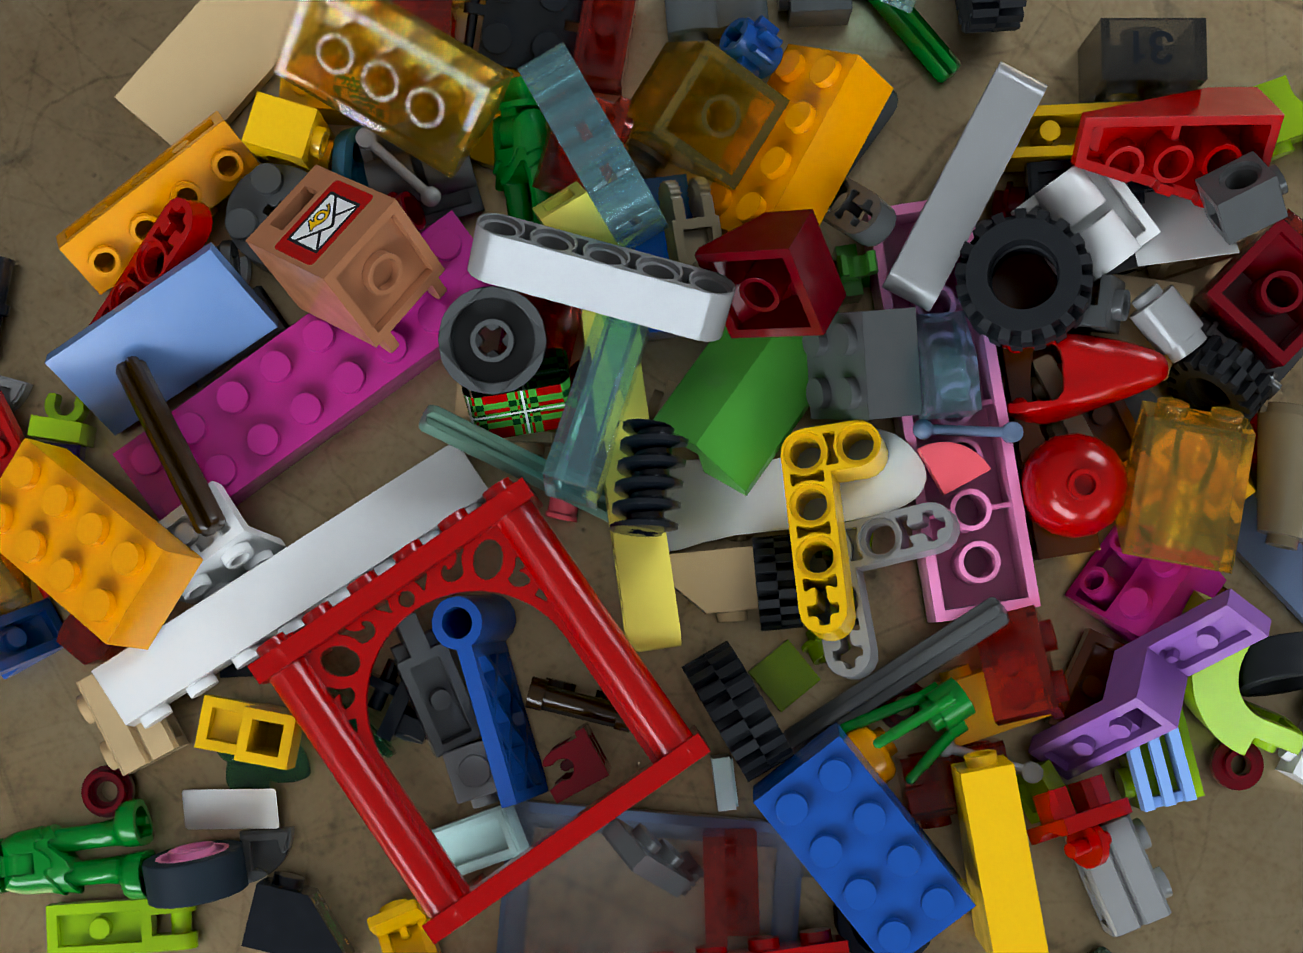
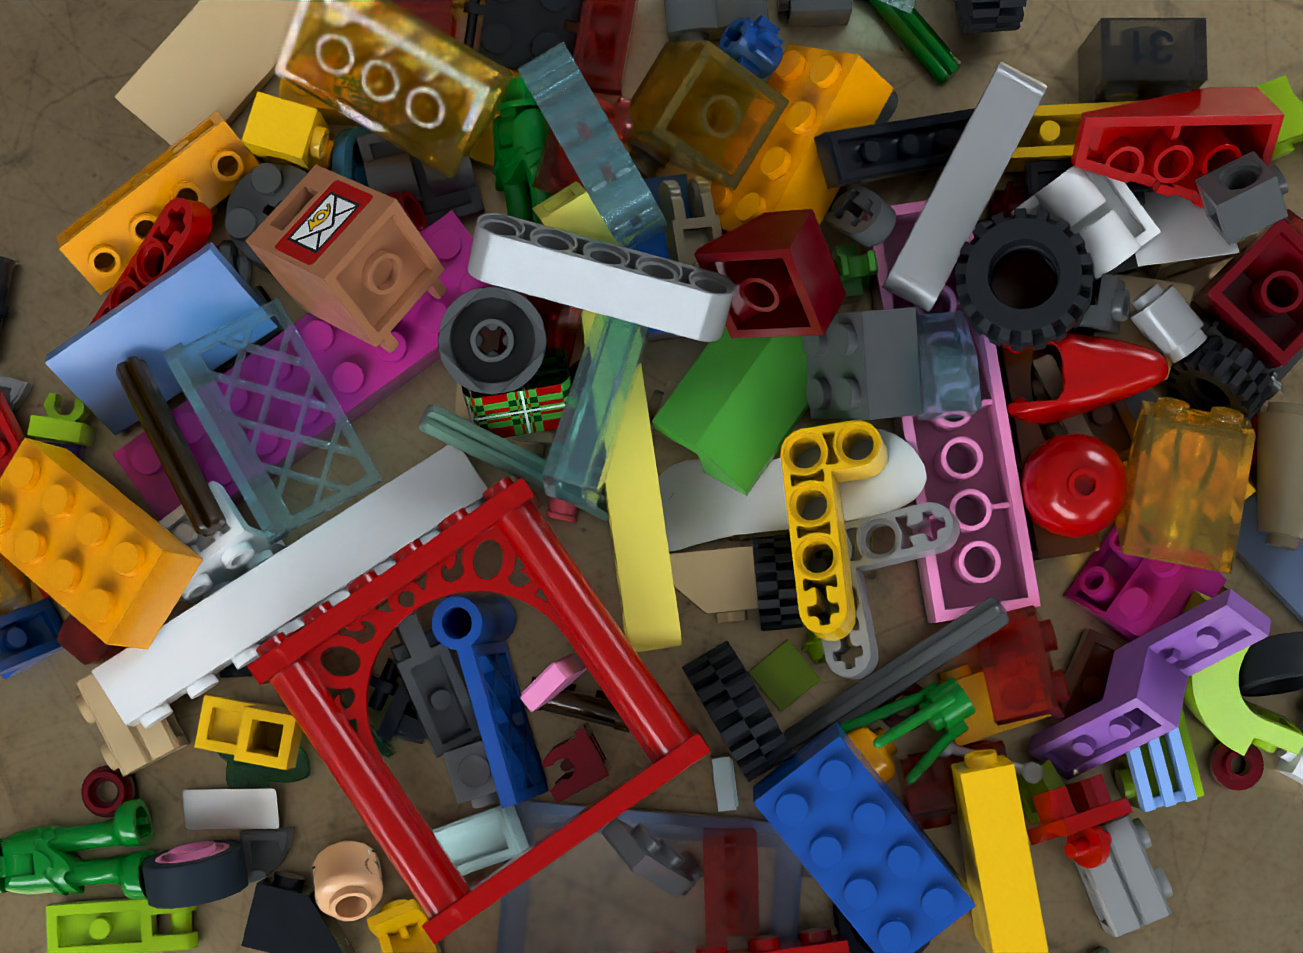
light grey hinge [355,127,441,207] -> none
black piece [609,418,689,537] -> none
sand blue hinge [913,419,1024,444] -> none
coral tile [916,442,991,496] -> none
none -> clear light blue fence [162,298,382,546]
none -> light nougat head [312,841,383,921]
none -> bright pink tile [520,653,587,712]
none -> black tile [814,108,975,189]

